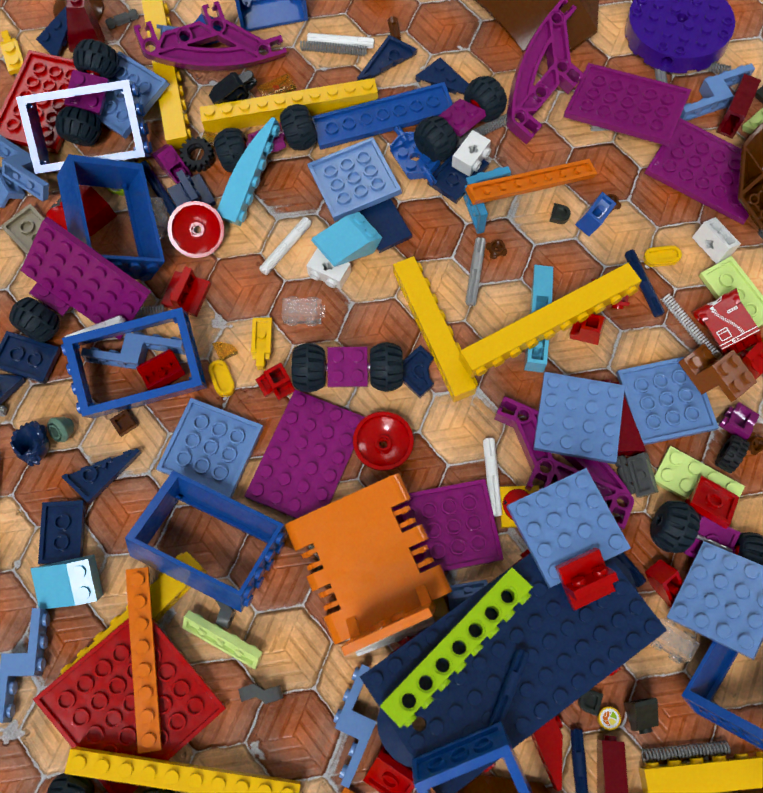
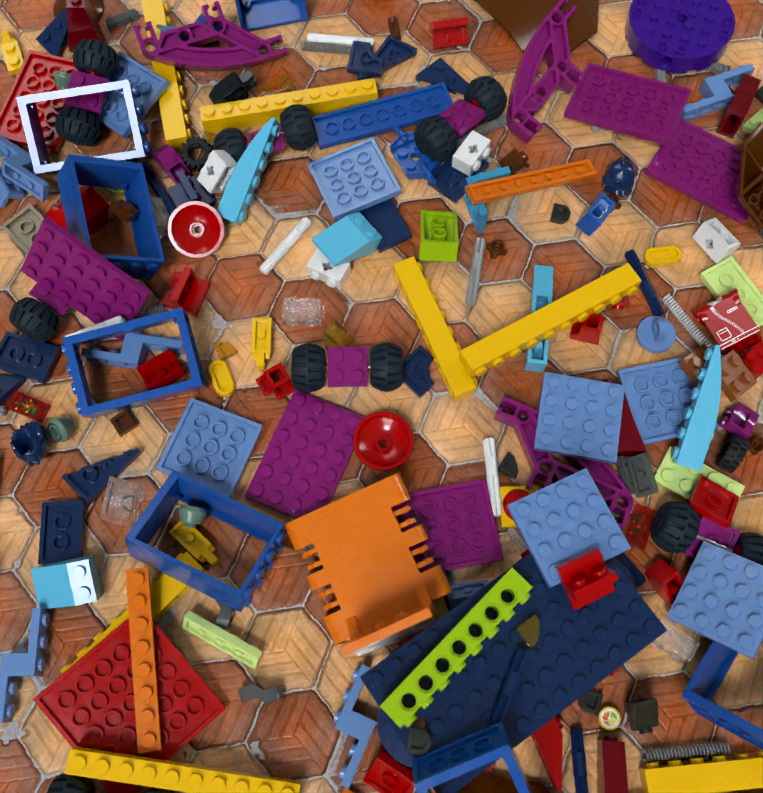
none -> clear red tile [5,390,51,424]
none -> sand green cone [53,71,71,90]
none -> clear slope [100,476,146,528]
none -> reddish brown bracket [107,199,140,223]
none -> yellow hinge [169,521,220,567]
none -> sand green cone [178,505,207,528]
none -> white brick [197,150,237,194]
none -> clear yellow slope [323,319,356,350]
none -> dark blue tile [347,40,384,78]
none -> pearl dark grey tile [405,726,432,755]
none -> lime slope [419,210,459,263]
none -> red bracket [429,17,469,49]
none -> reddish brown bracket [498,148,530,176]
none -> pearl dark grey tile [498,452,518,480]
none -> clear yellow tile [516,615,540,648]
none -> dark blue hair [601,157,635,197]
none -> clear red tile [625,504,656,550]
none -> medium blue tile [636,316,676,354]
none -> medium azure slope [671,344,722,471]

